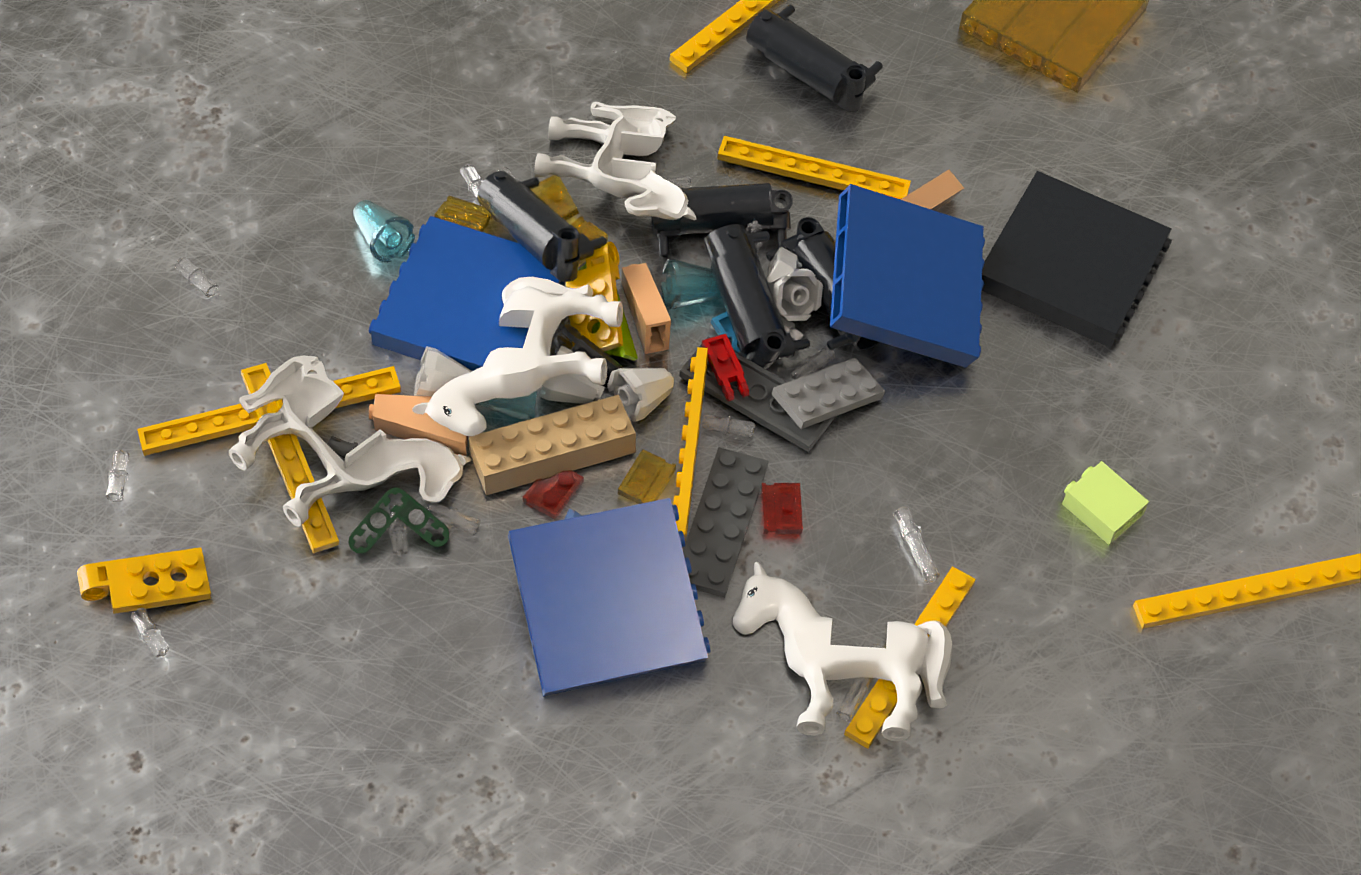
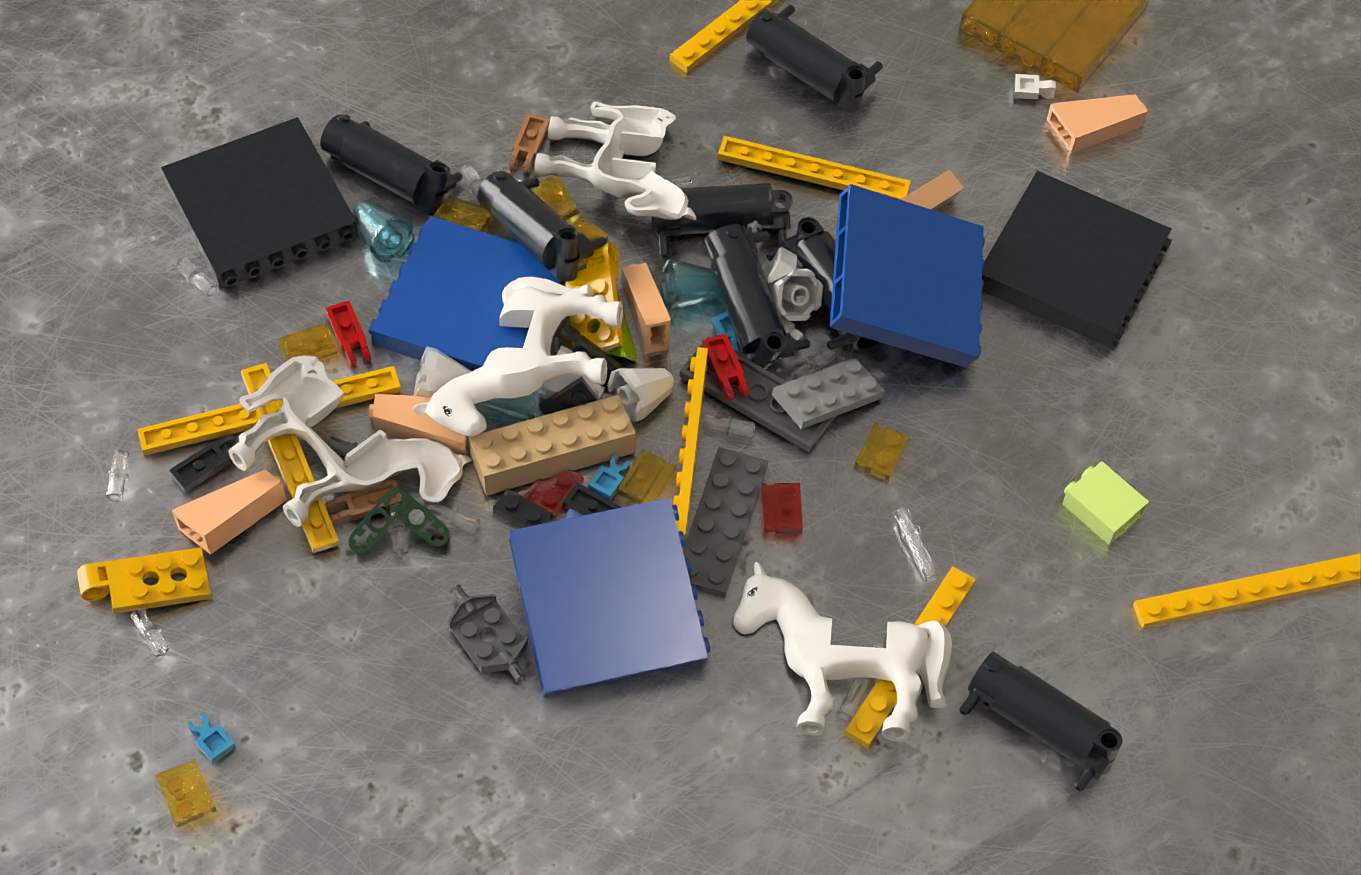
none -> clear yellow plate [155,758,217,828]
none -> black brick [161,117,359,290]
none -> black hinge [169,434,237,493]
none -> light nougat slope [172,470,287,555]
none -> dark azure plate [187,712,236,764]
none -> clear yellow plate [277,322,339,362]
none -> black piece [320,114,463,216]
none -> red hinge [325,300,372,367]
none -> medium nougat hinge [325,479,403,526]
none -> dark grey plate [448,584,528,682]
none -> black plate [493,488,552,528]
none -> medium nougat hinge [508,113,550,174]
none -> black plate [539,376,597,415]
none -> black plate [563,482,622,516]
none -> dark azure plate [588,454,630,501]
none -> clear yellow plate [854,422,910,481]
none -> black piece [959,651,1123,792]
none -> white plate [1014,74,1056,99]
none -> light nougat slope [1047,94,1148,153]

